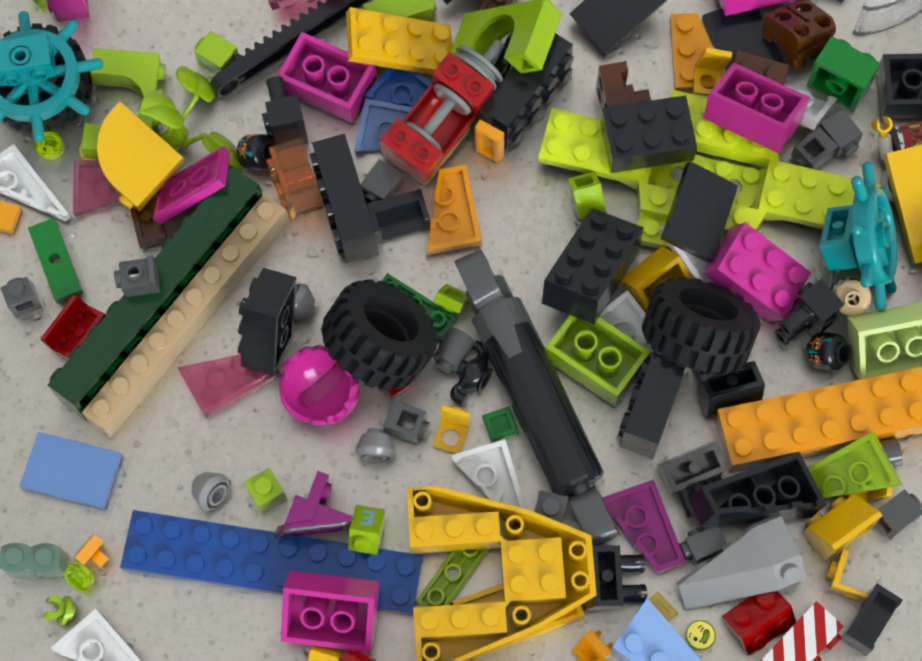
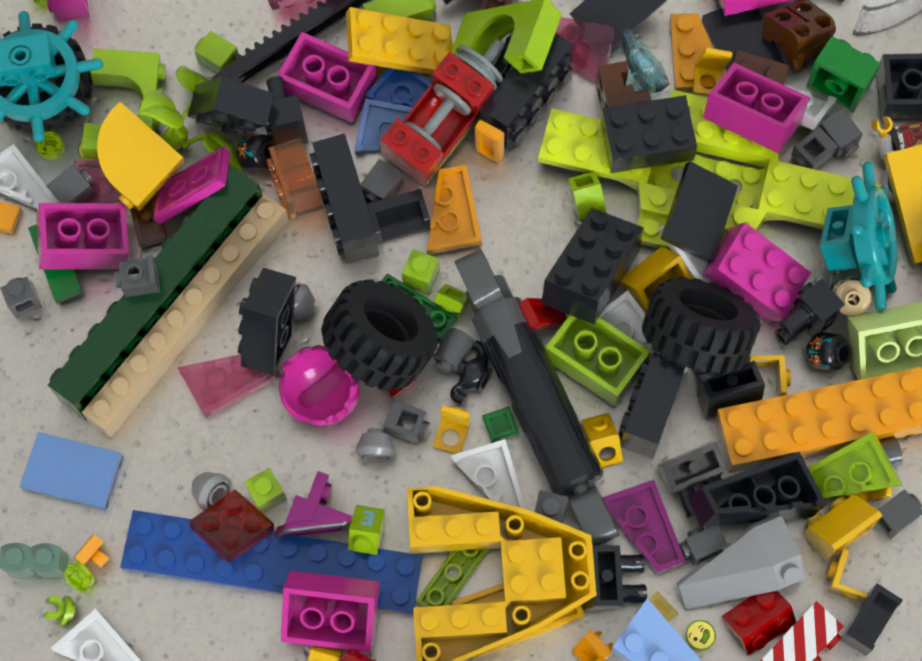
red bracket [41,295,106,360] -> none
none -> dark pink brick [36,203,129,269]
none -> dark grey brick [46,164,96,203]
none -> black brick [187,76,275,136]
none -> clear red plate [189,489,274,563]
none -> lime brick [402,249,440,295]
none -> red tile [518,298,567,329]
none -> clear pink wing [556,17,615,78]
none -> yellow bracket [581,413,623,467]
none -> clear light blue slope [622,28,670,95]
none -> yellow bracket [747,355,791,397]

